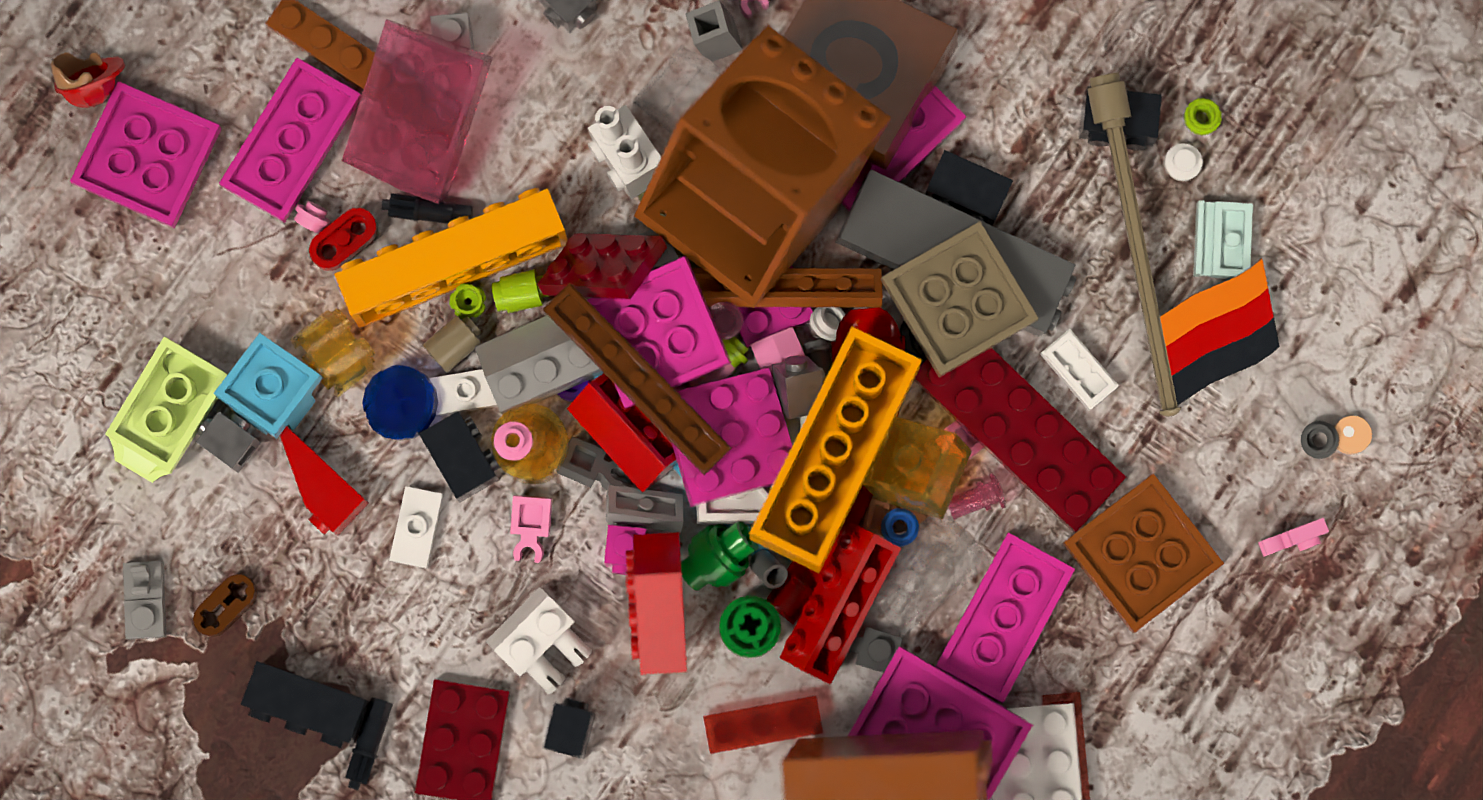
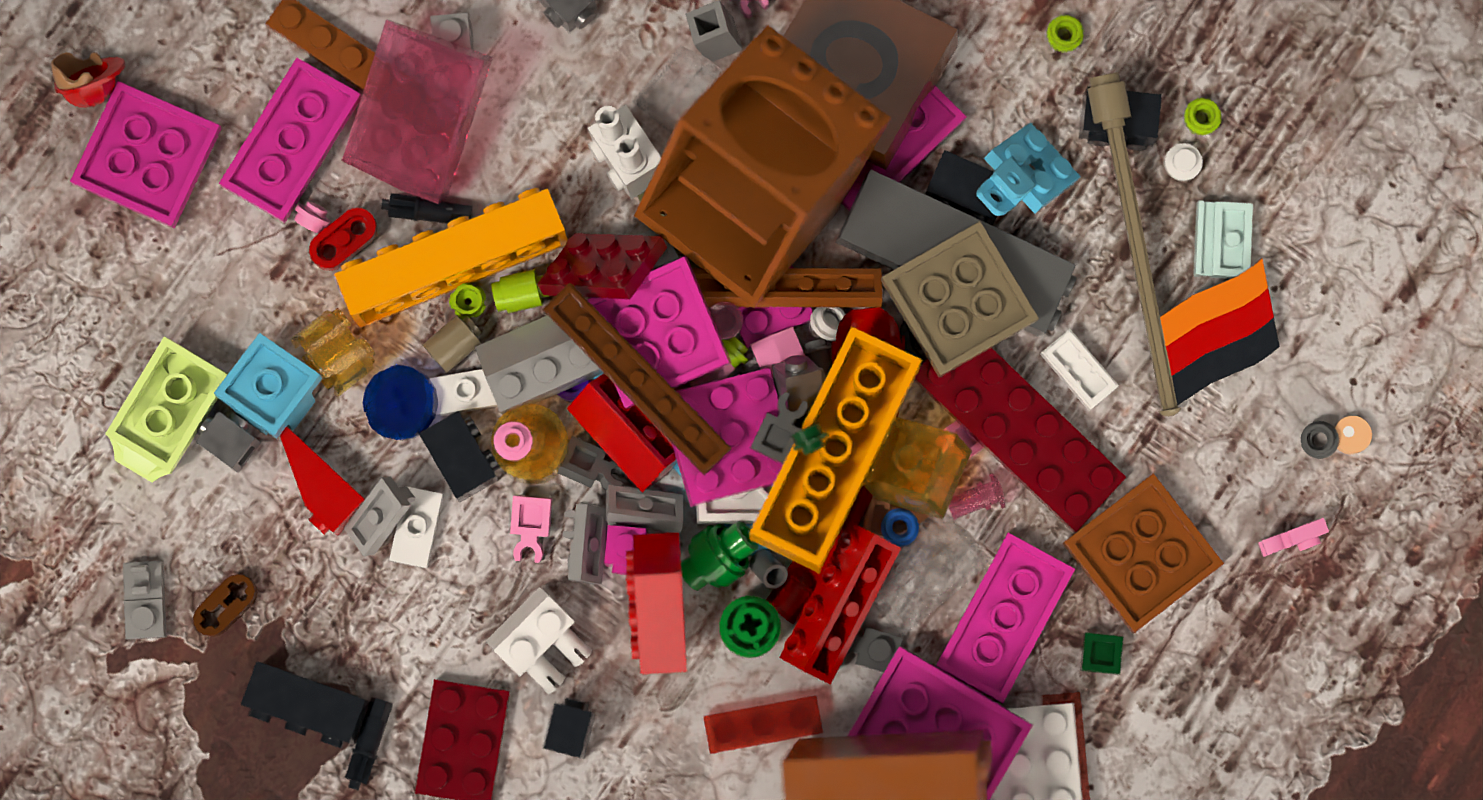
none -> light grey plate [344,476,416,556]
none -> light grey plate [562,504,607,584]
none -> dark grey plate [750,392,807,465]
none -> dark green plate [791,423,828,456]
none -> medium azure plate [976,122,1081,216]
none -> lime plate [1046,15,1084,52]
none -> dark green plate [1080,632,1123,675]

